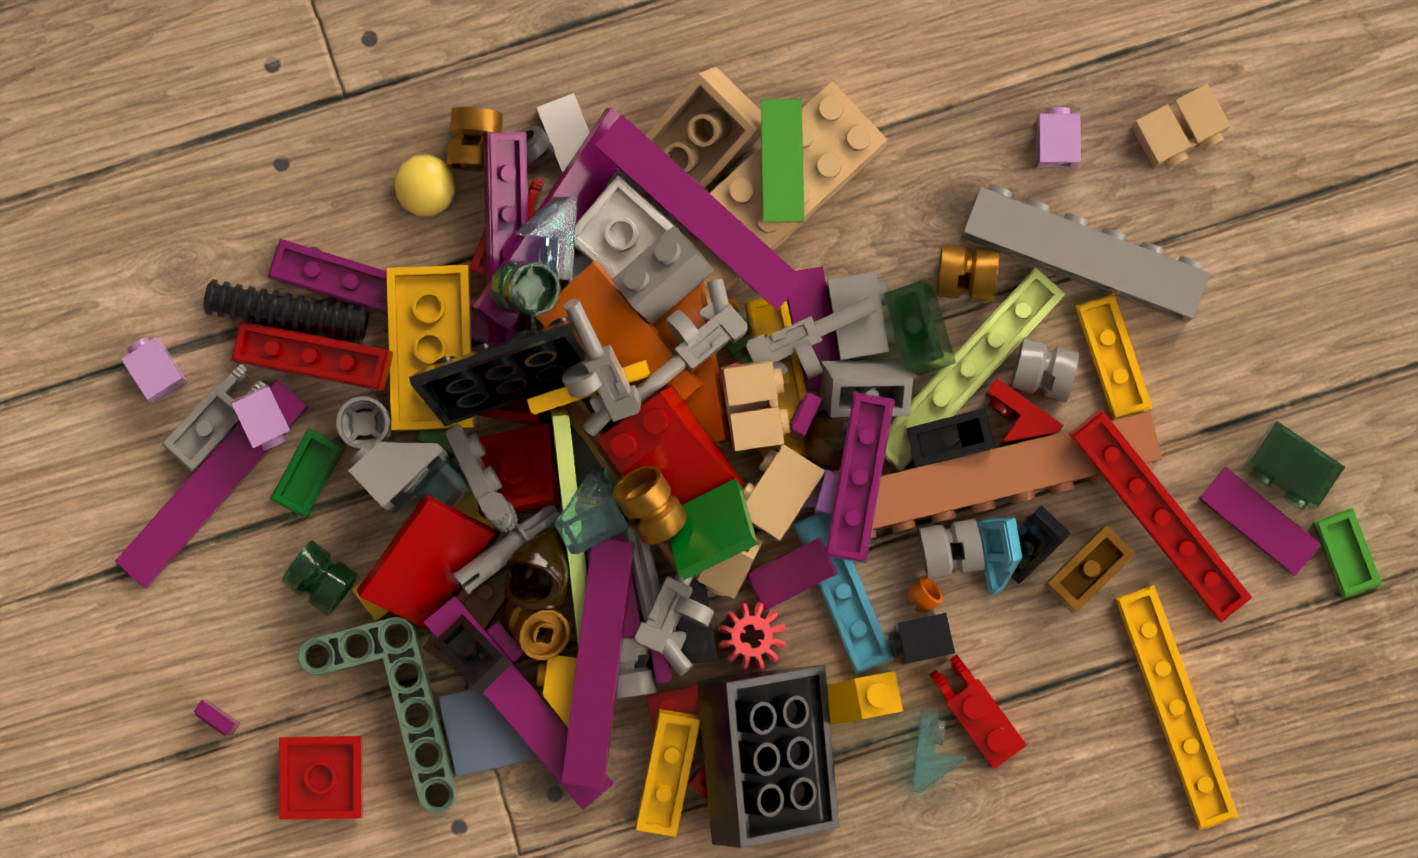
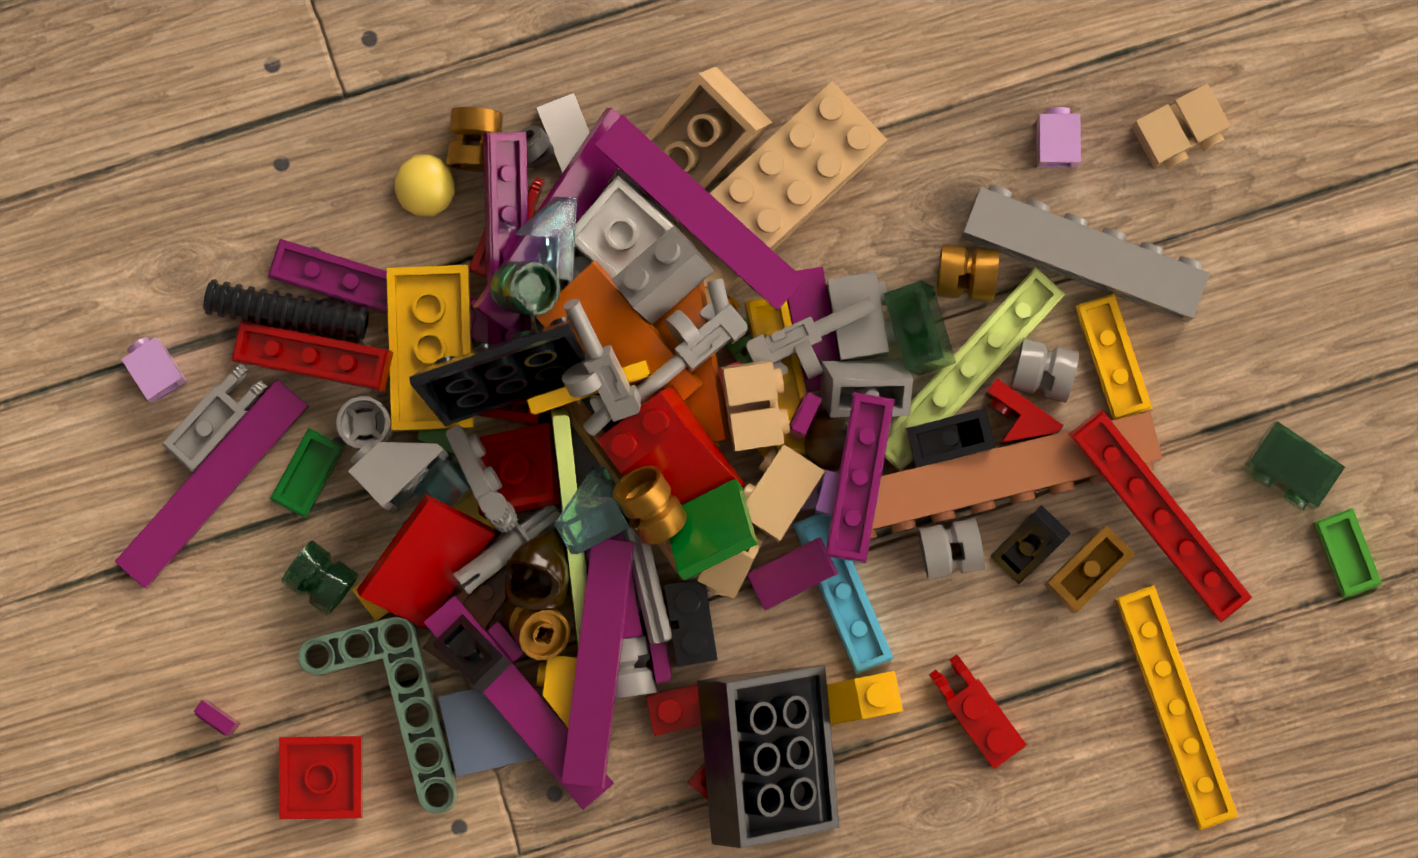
lavender brick [231,385,290,451] -> none
light grey piece [635,572,714,676] -> none
yellow plate [635,709,701,837] -> none
coral gear [718,602,786,671] -> none
bright green tile [761,99,805,223] -> none
black piece [888,613,955,665] -> none
orange hinge [907,576,943,613] -> none
clear light blue slope [911,710,967,793] -> none
medium azure tile [977,518,1022,595] -> none
magenta tile [1199,467,1321,576] -> none

